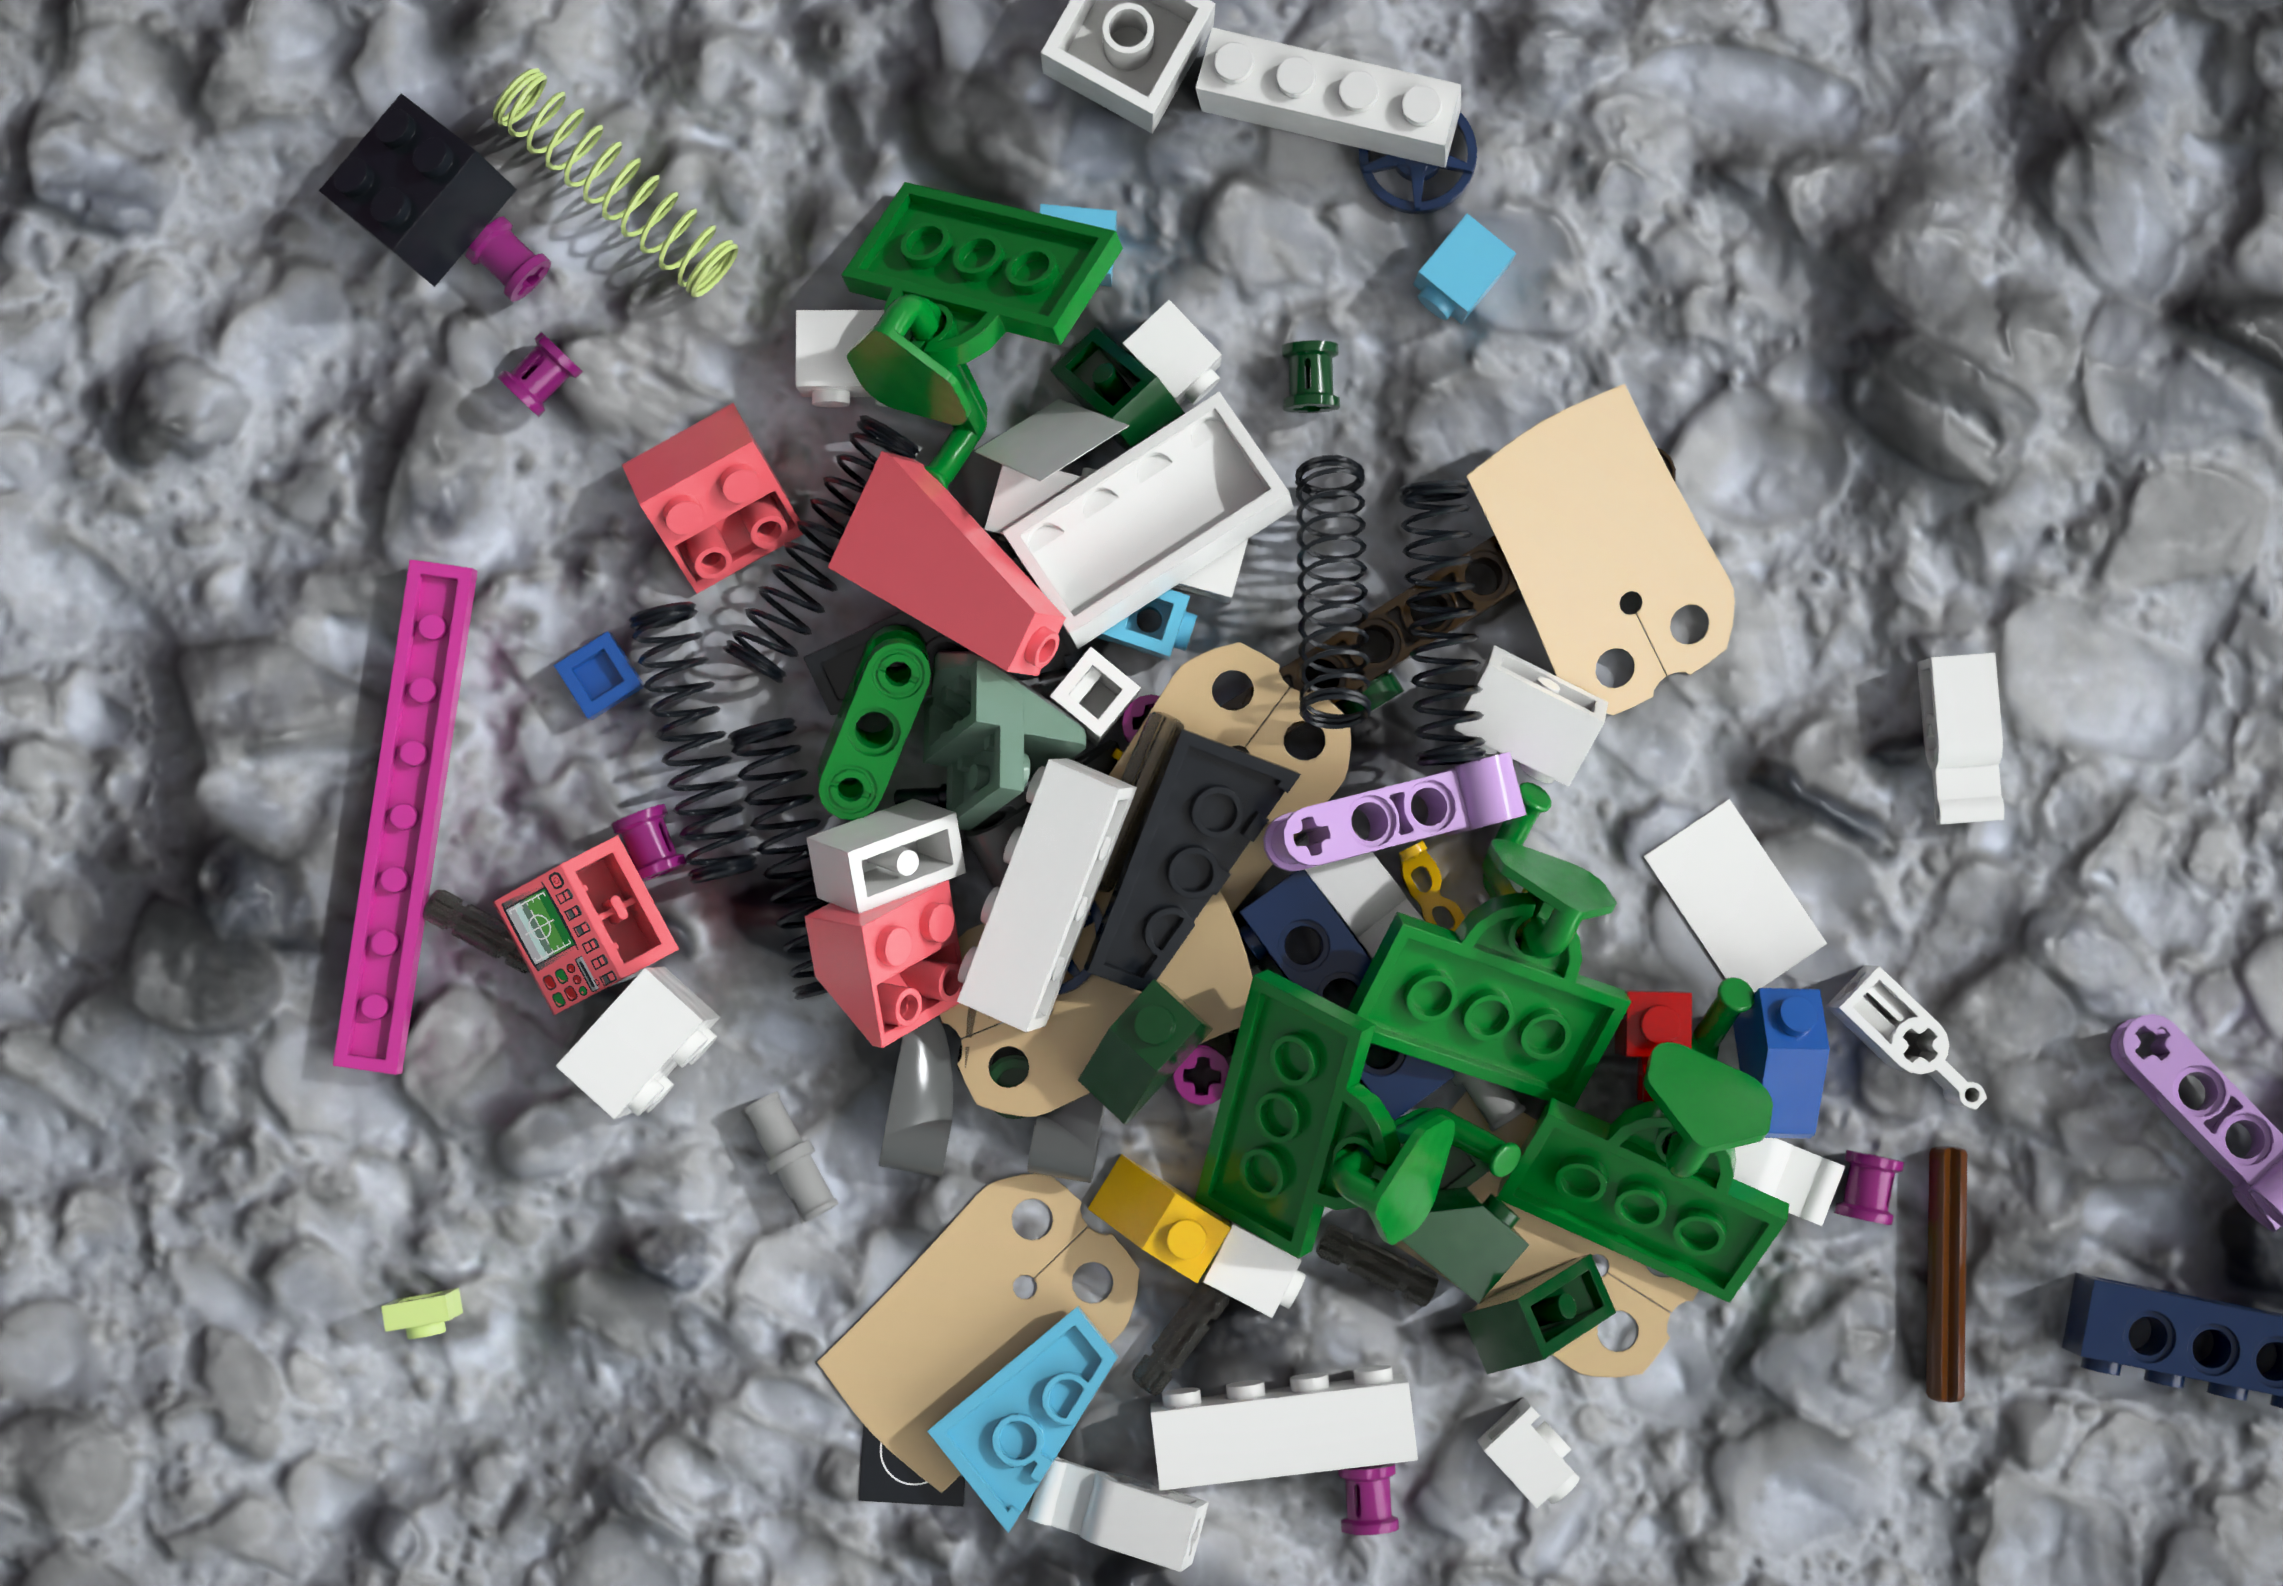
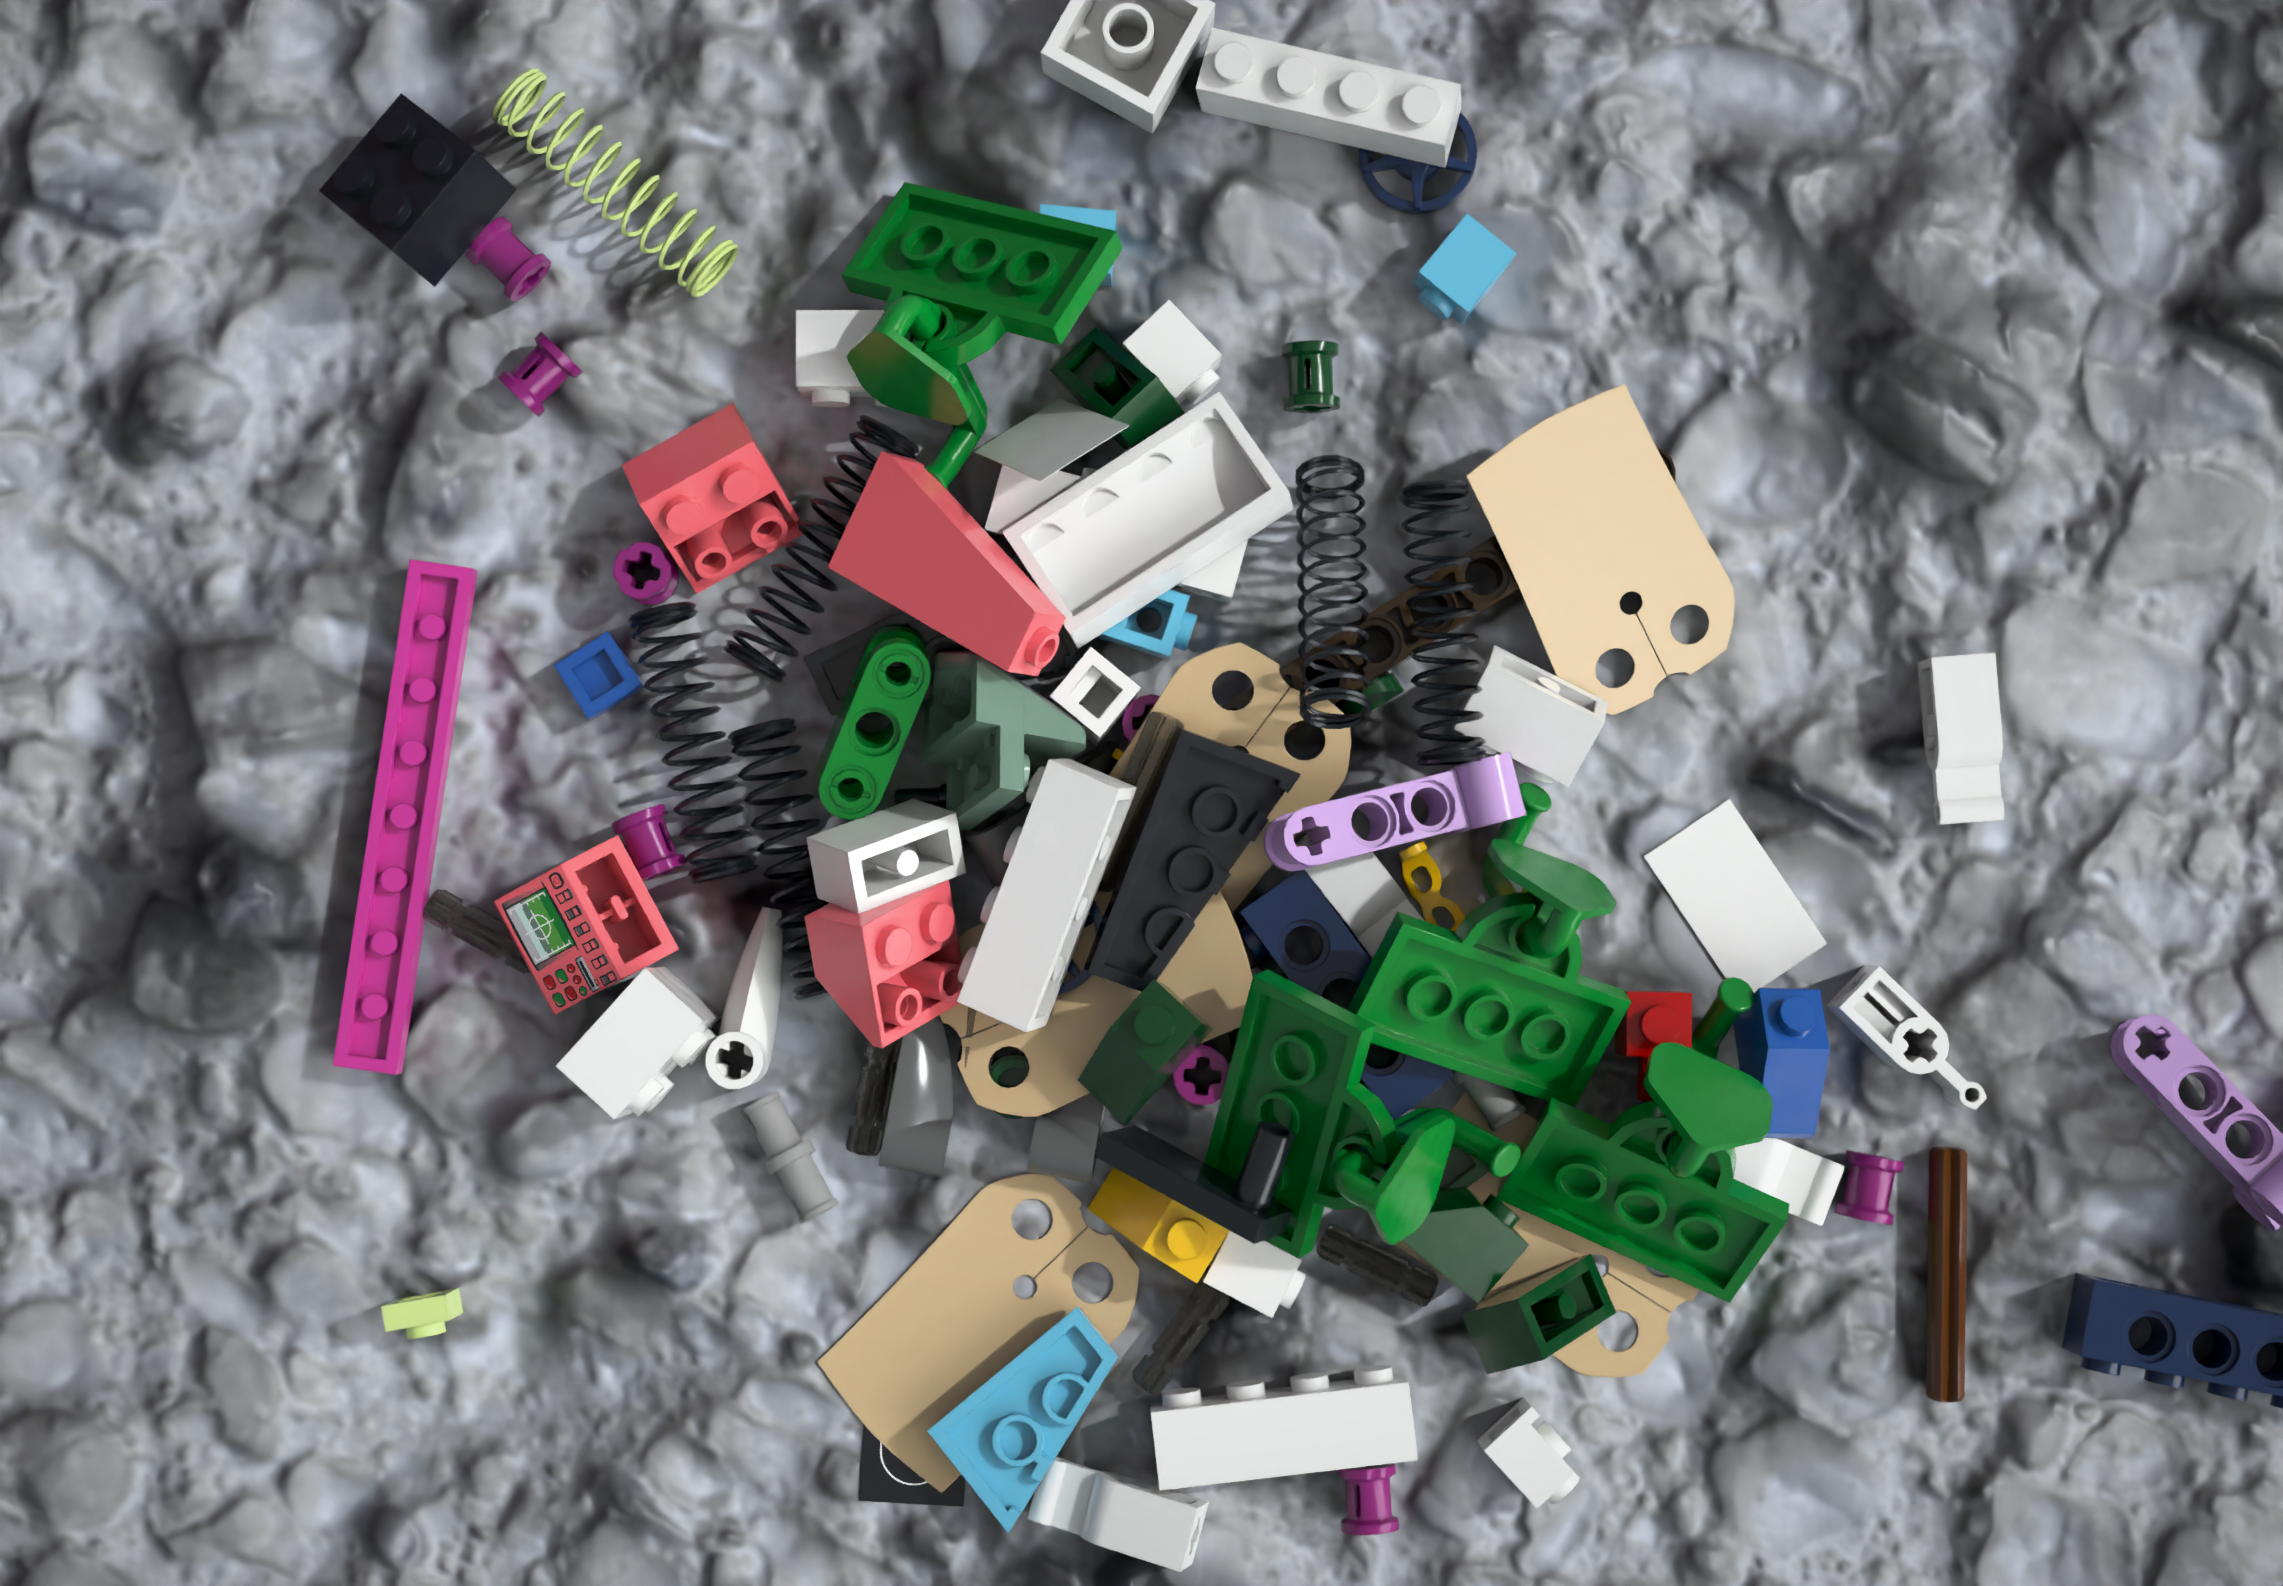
none -> magenta bush [613,542,679,606]
none -> white piece [705,907,782,1089]
none -> clear smoke axle [846,1038,902,1157]
none -> black piece [1094,1121,1295,1244]

